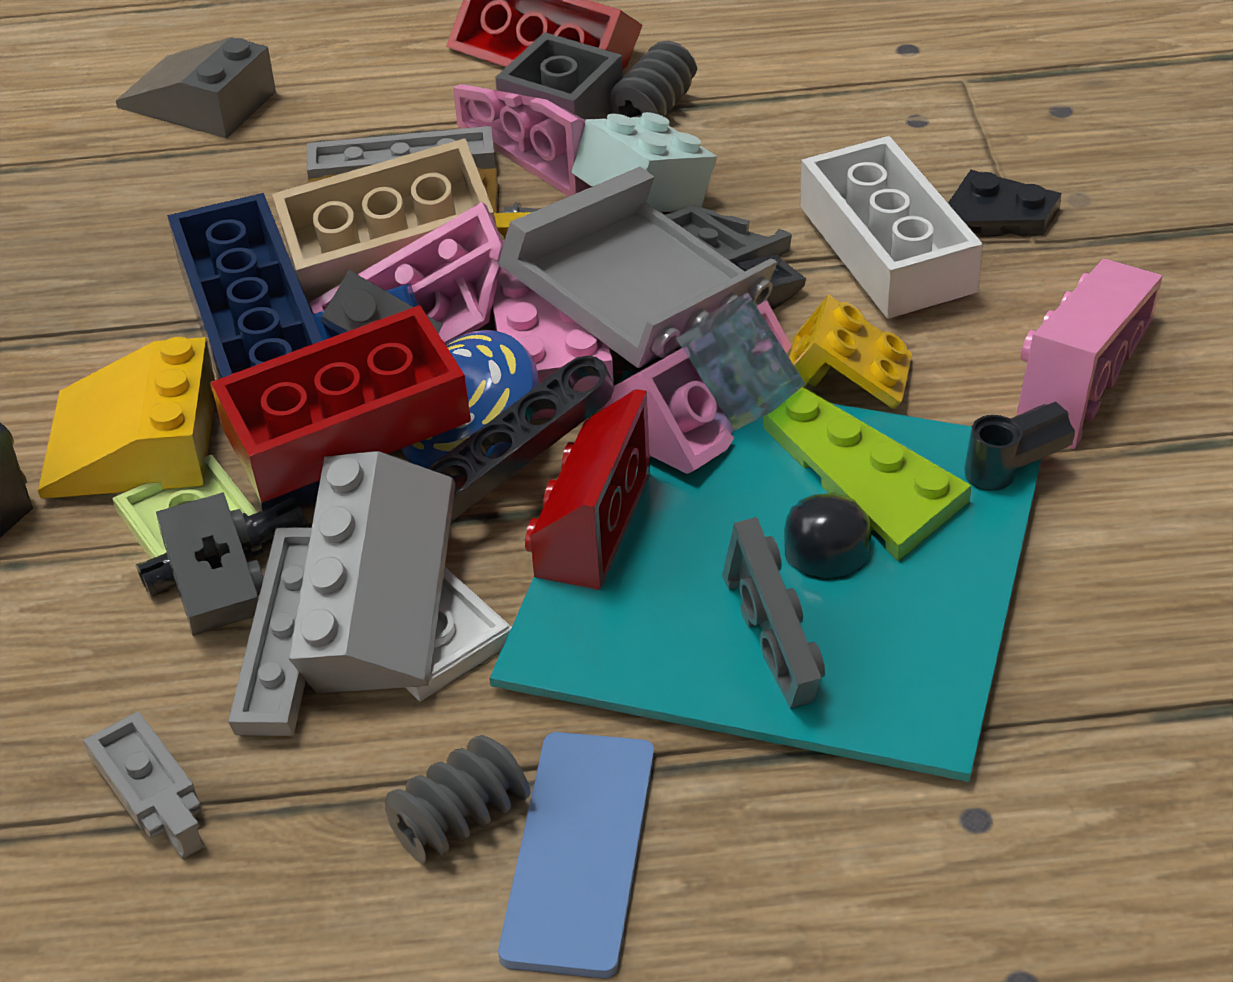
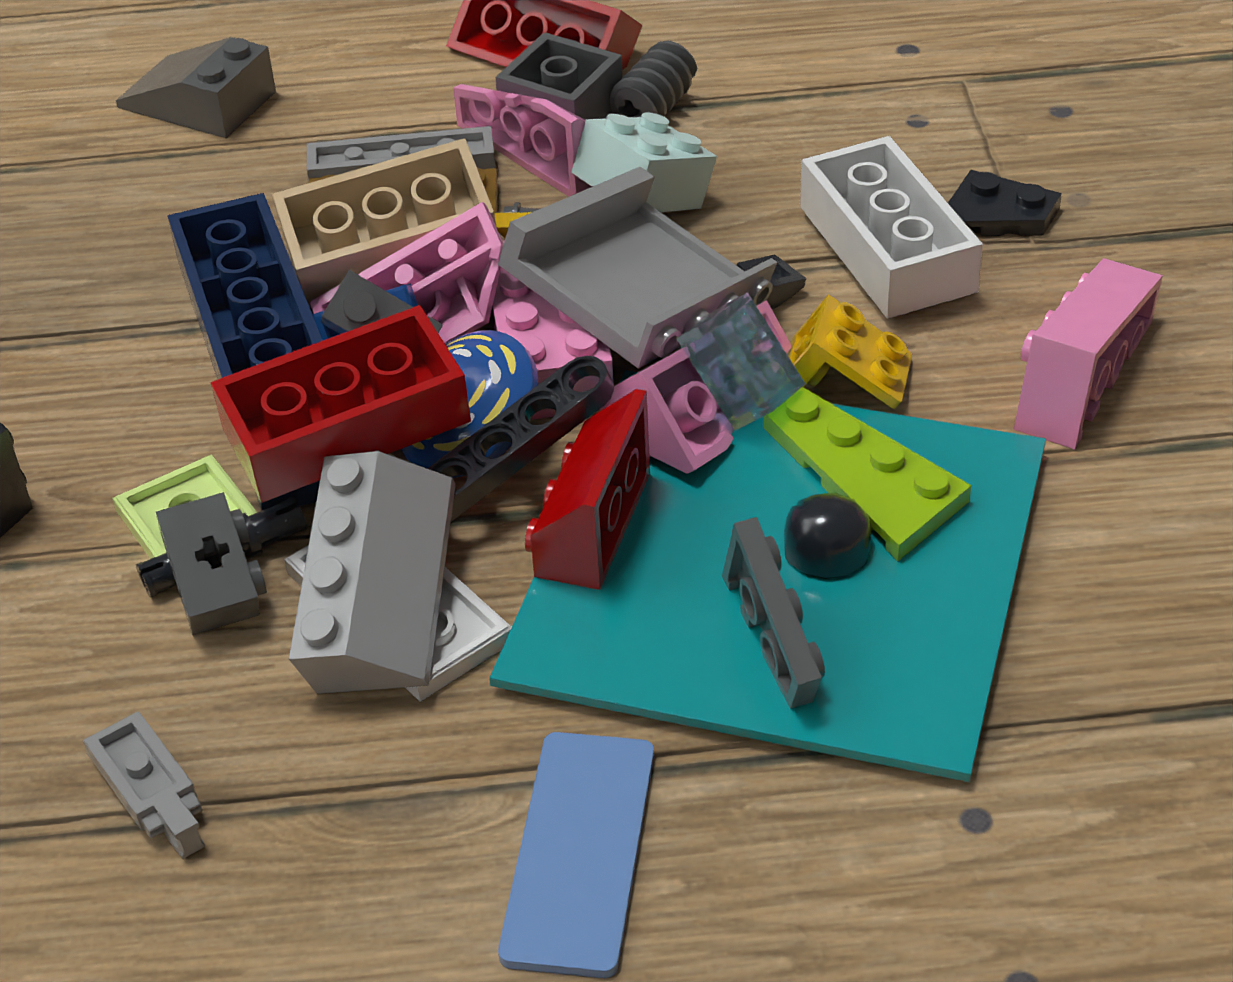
yellow slope [38,337,215,499] -> none
light grey plate [228,528,312,736] -> none
dark grey piece [385,735,531,865] -> none
dark grey wing [665,205,792,266] -> none
black piece [964,401,1075,490] -> none

